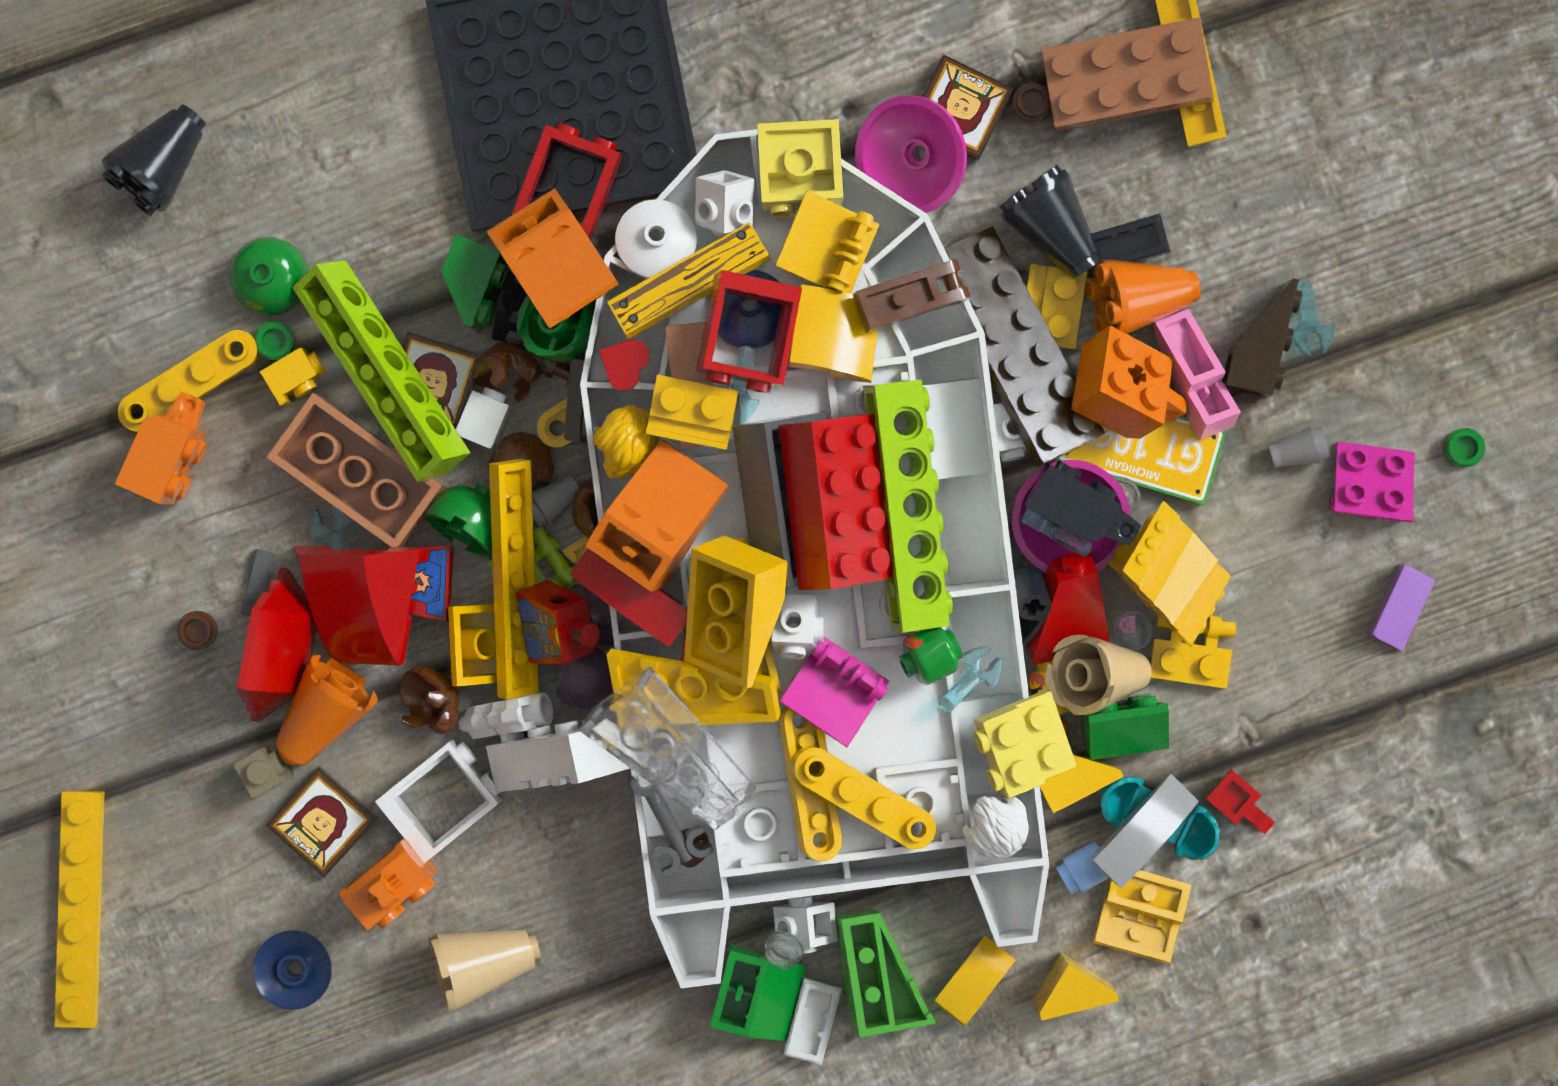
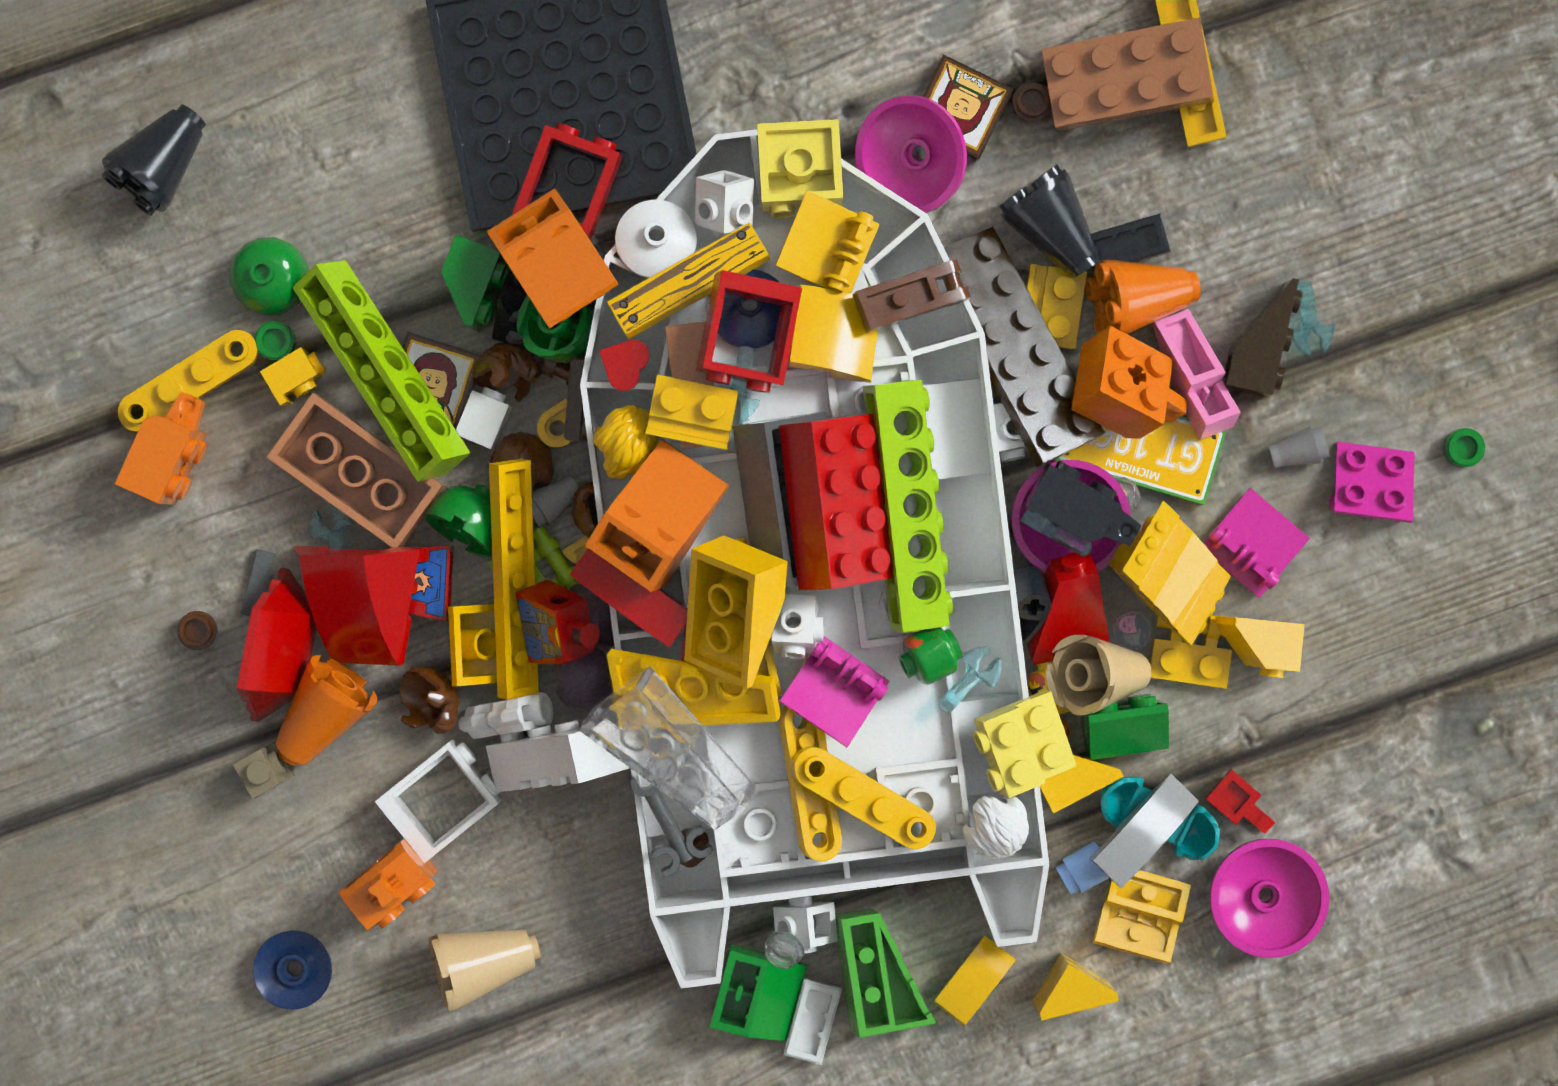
yellow plate [54,790,105,1028] -> none
tile [266,766,378,878] -> none
medium lavender slope [1366,564,1436,651] -> none
none -> dark pink hinge [1203,488,1310,598]
none -> dark pink dish [1210,838,1329,958]
none -> yellow slope [1215,615,1305,678]

